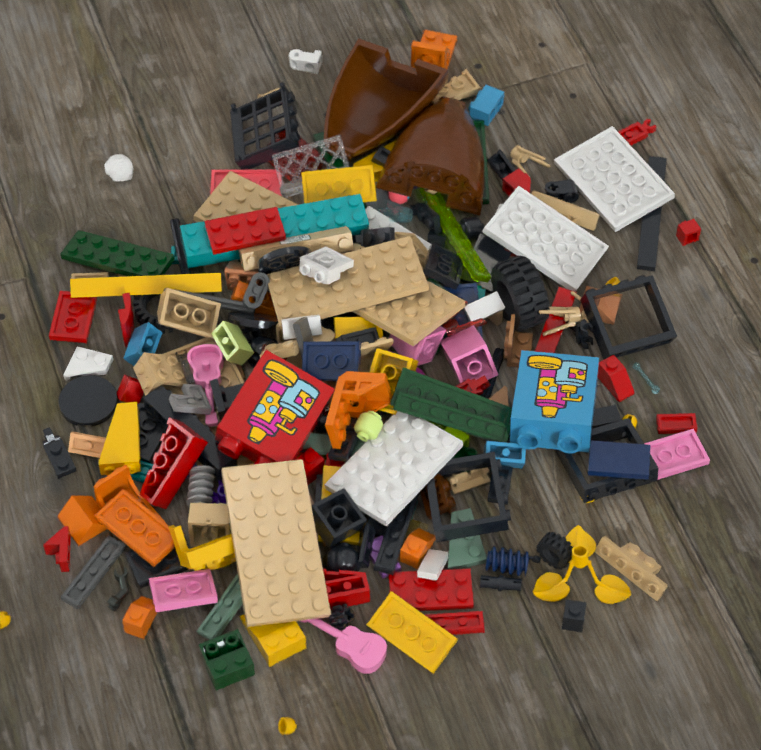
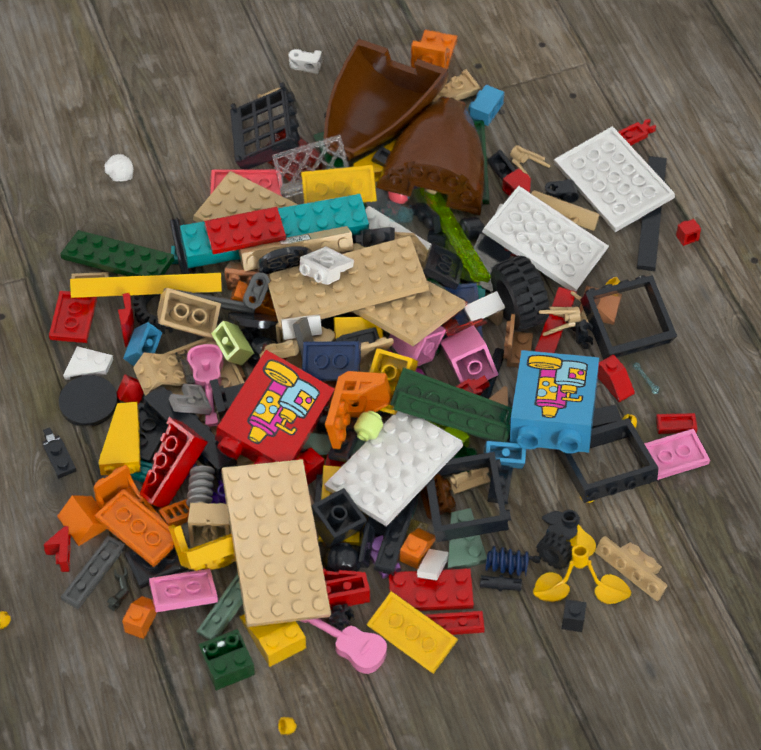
light nougat plate [68,432,106,458] -> none
dark blue tile [588,441,651,480] -> none
none -> orange slope [158,499,190,526]
none -> black plate [542,510,580,540]

